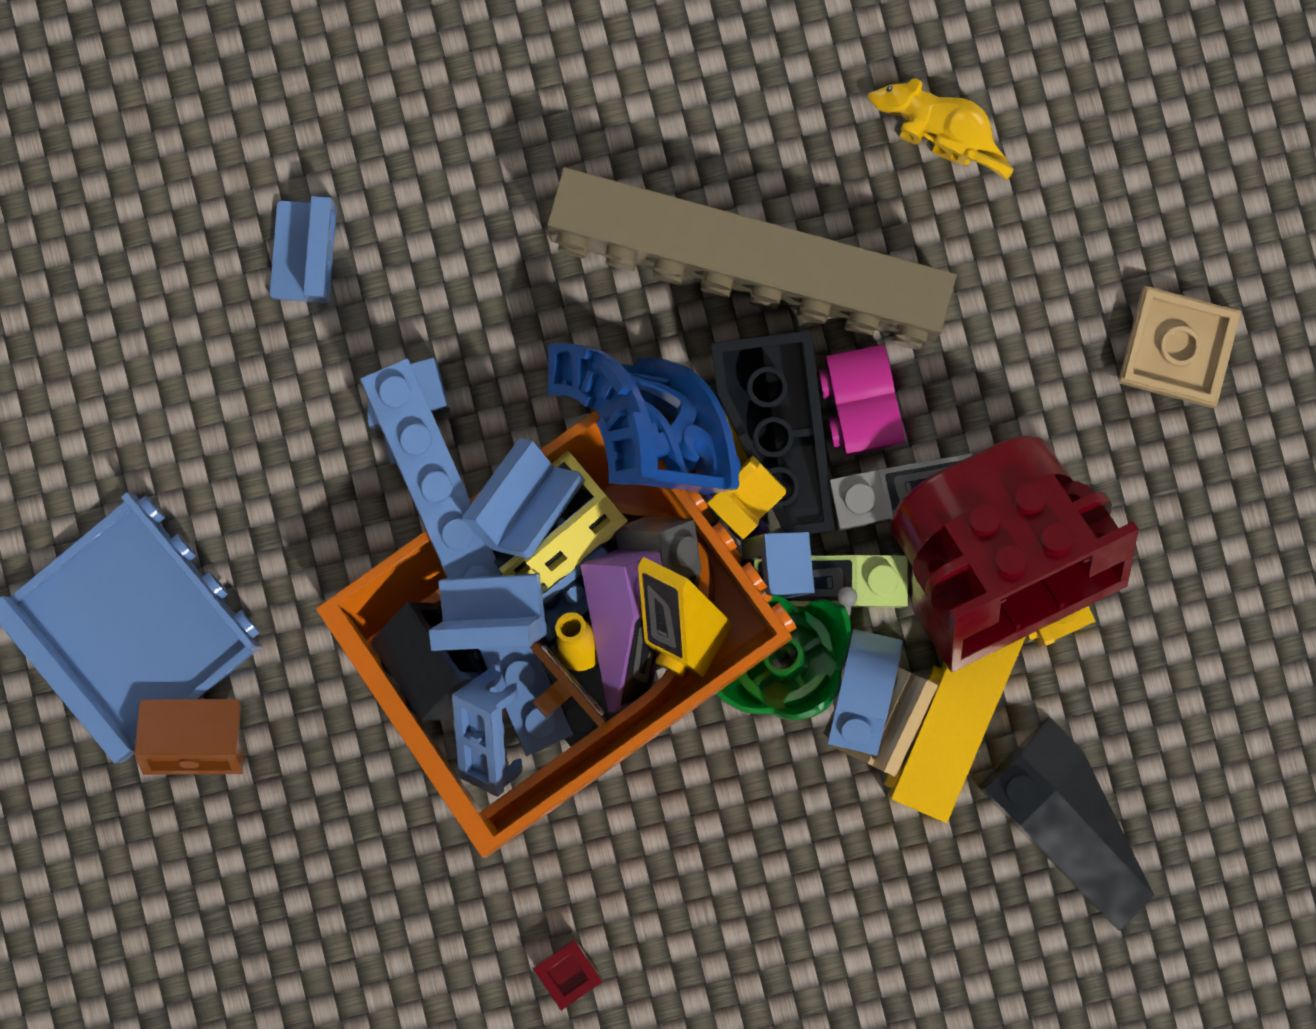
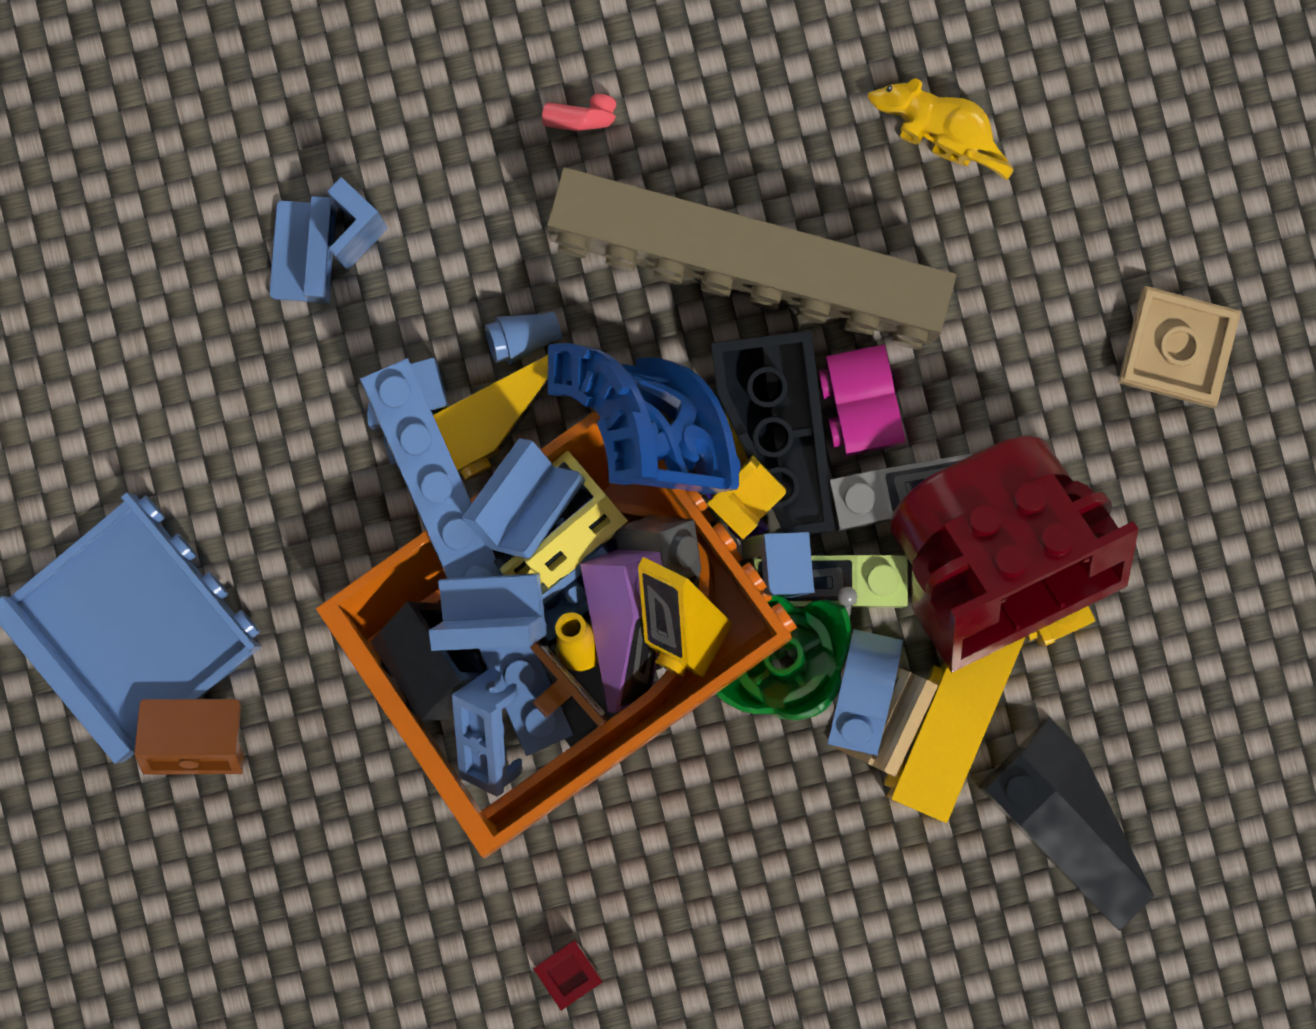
none -> medium blue panel [327,177,388,270]
none -> yellow slope [433,355,548,480]
none -> medium blue cone [485,311,562,365]
none -> coral arm [542,94,617,132]

